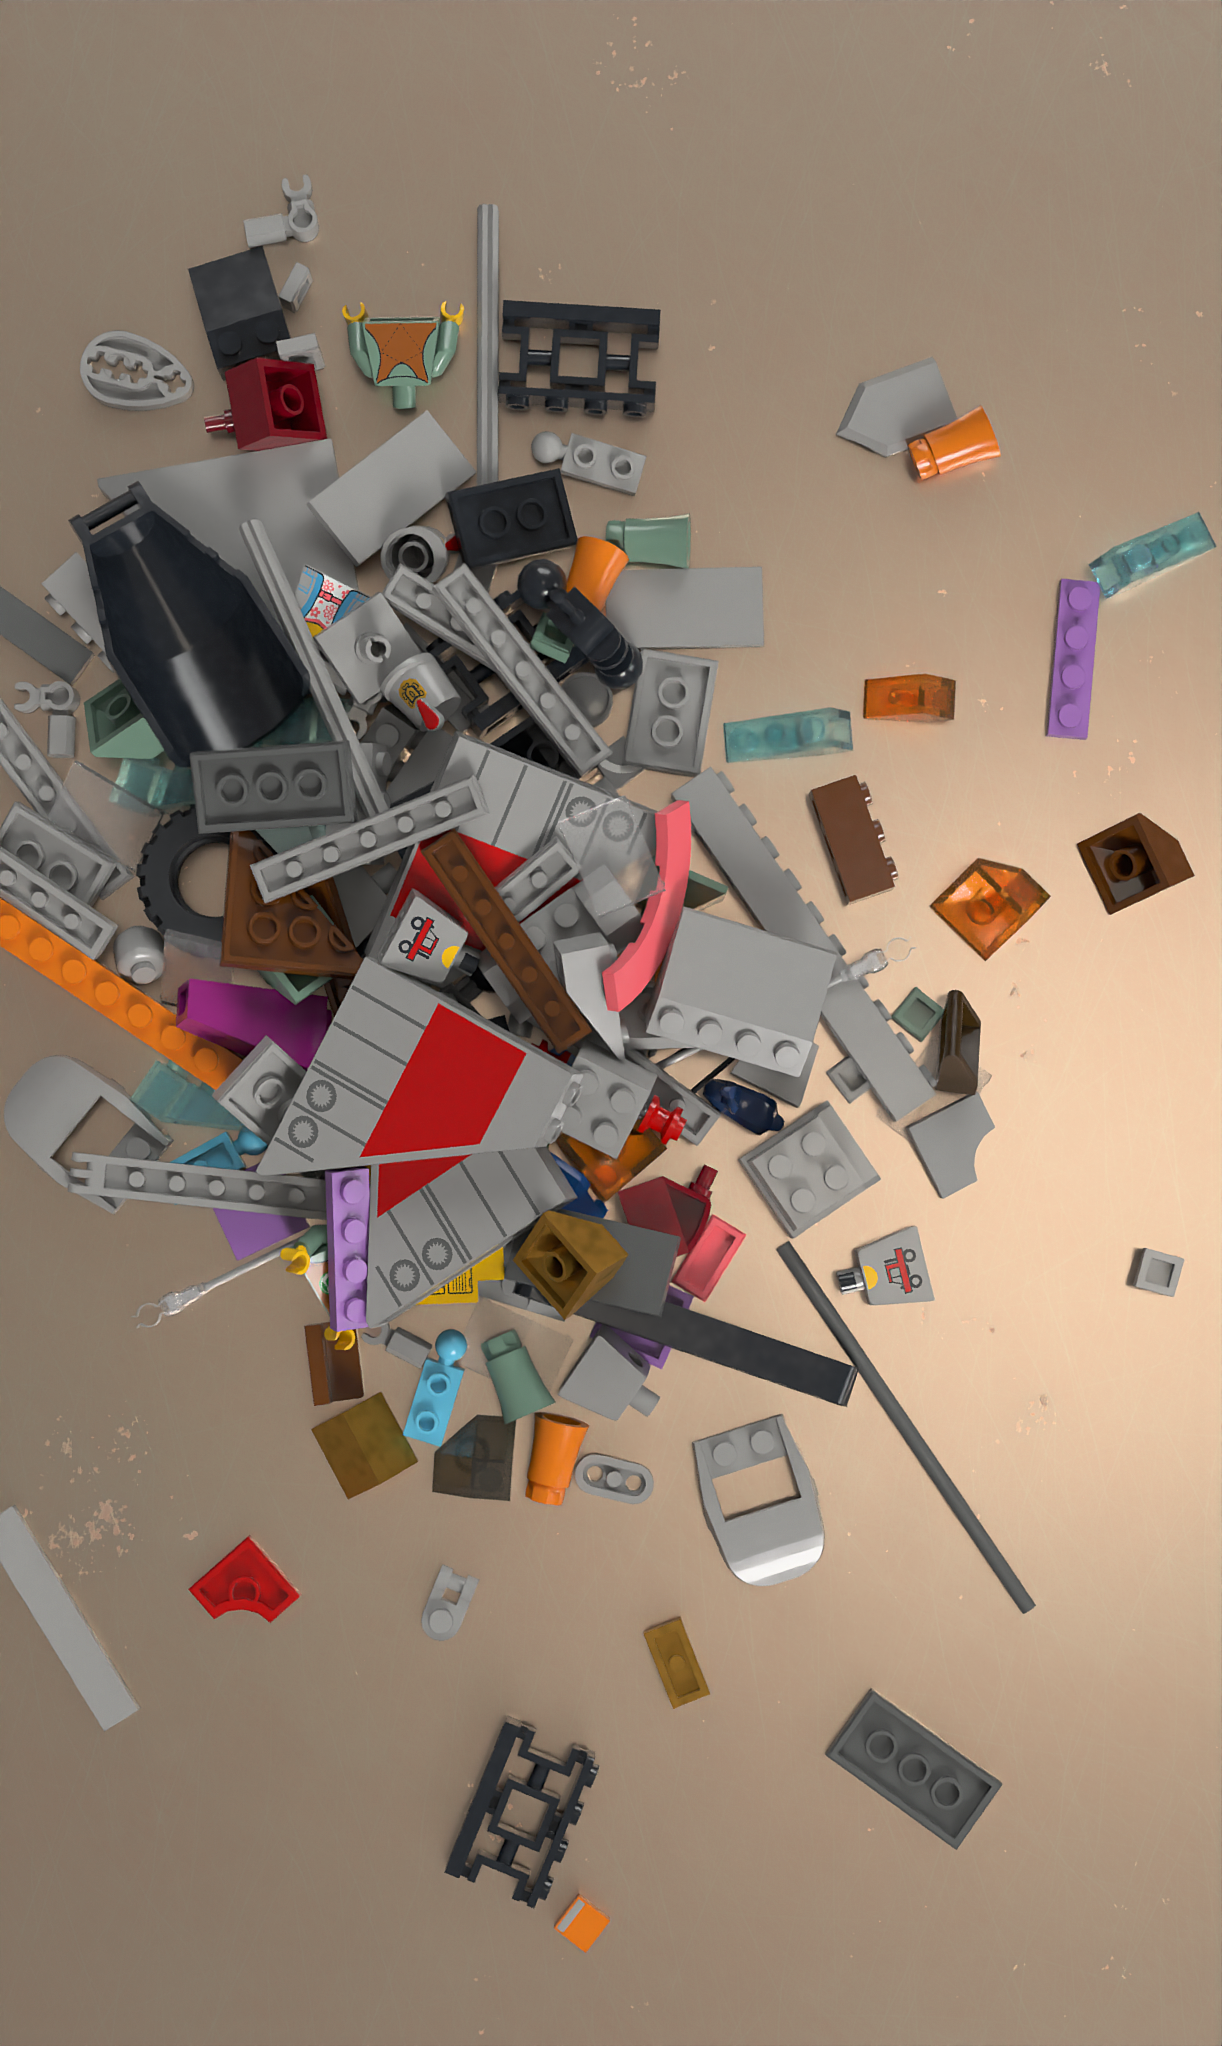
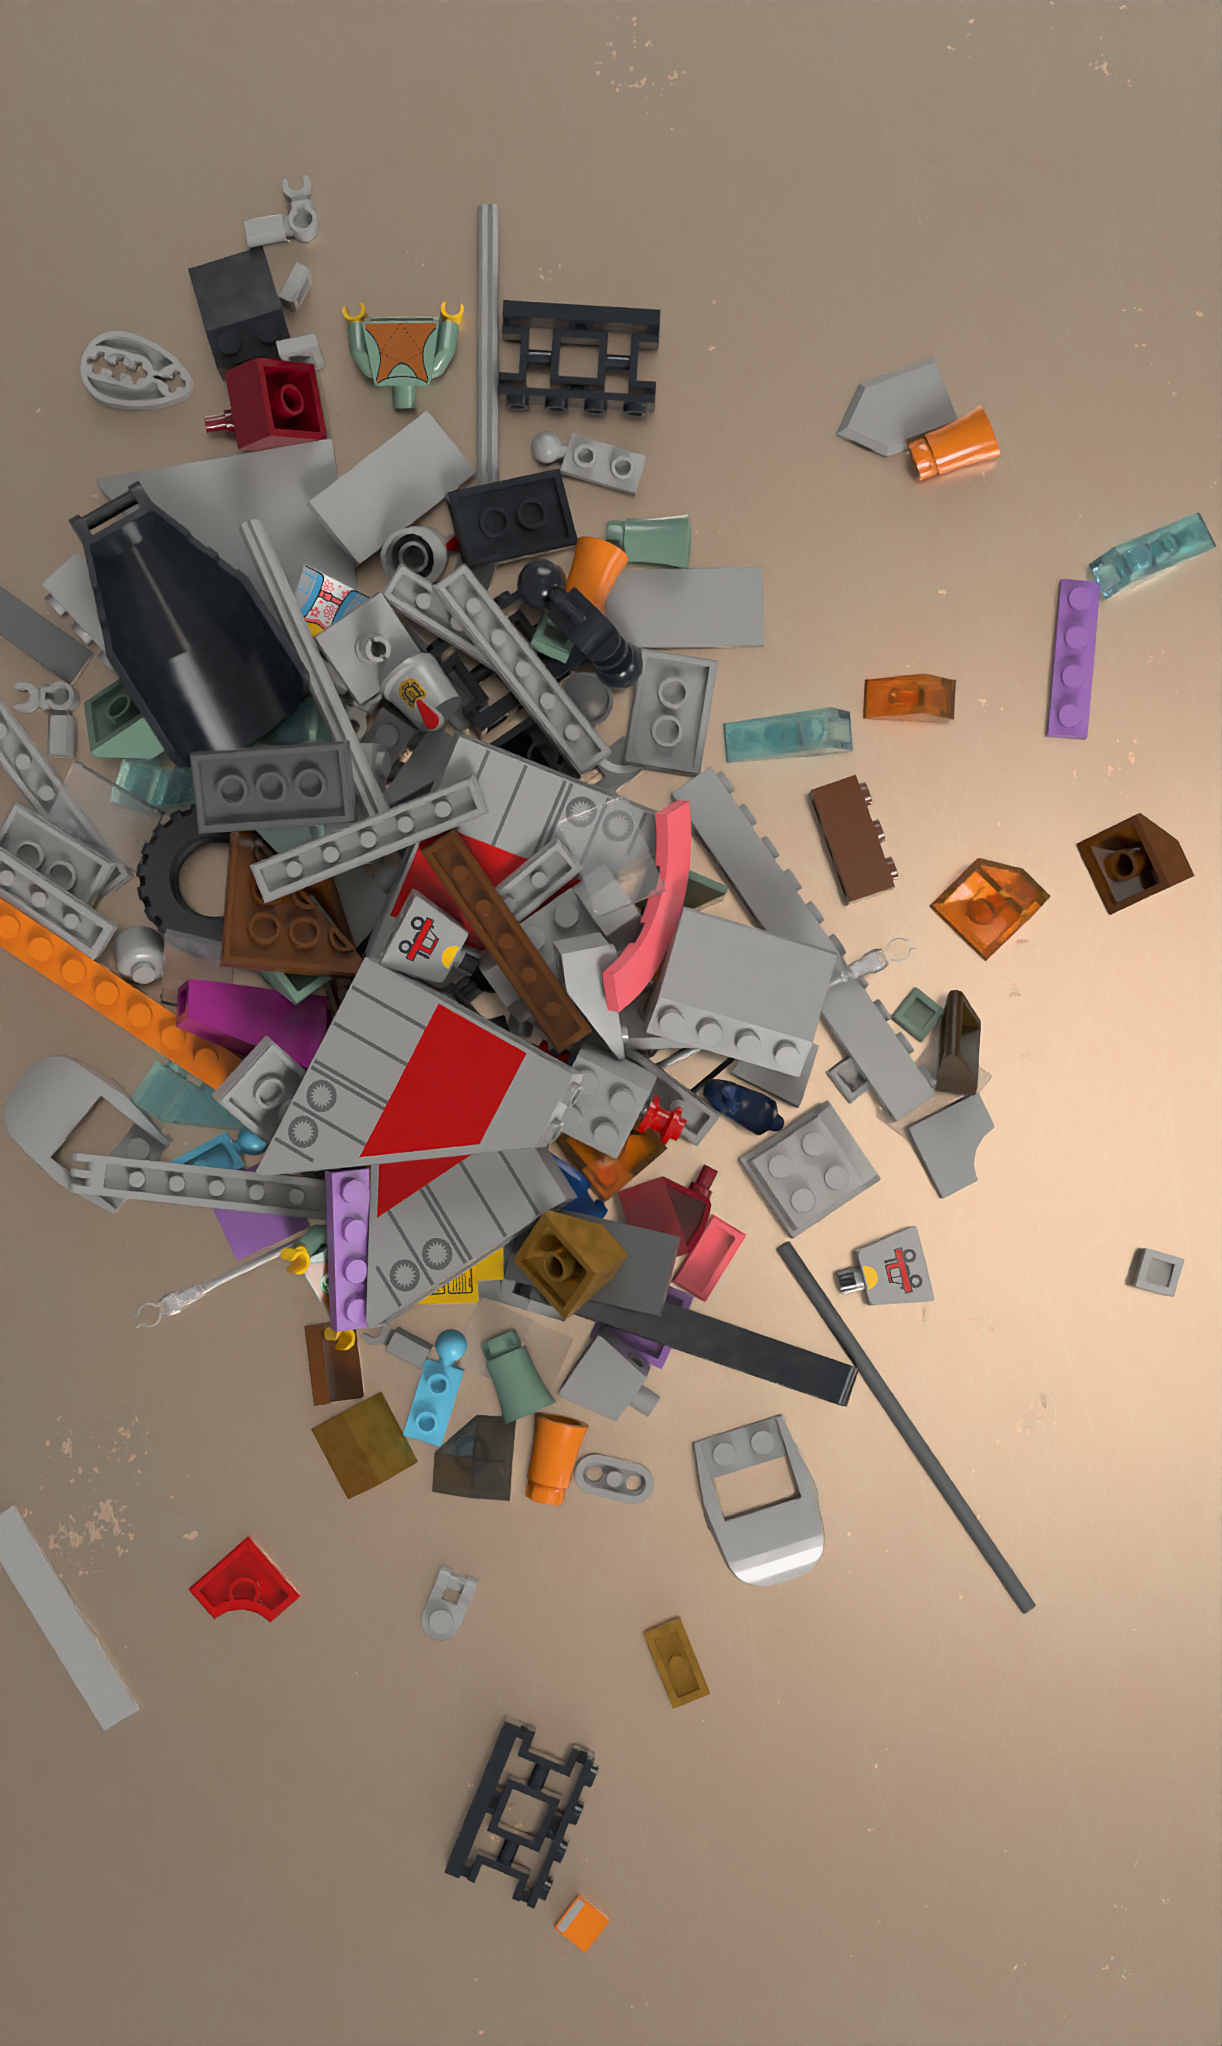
dark grey tile [825,1688,1003,1850] -> none

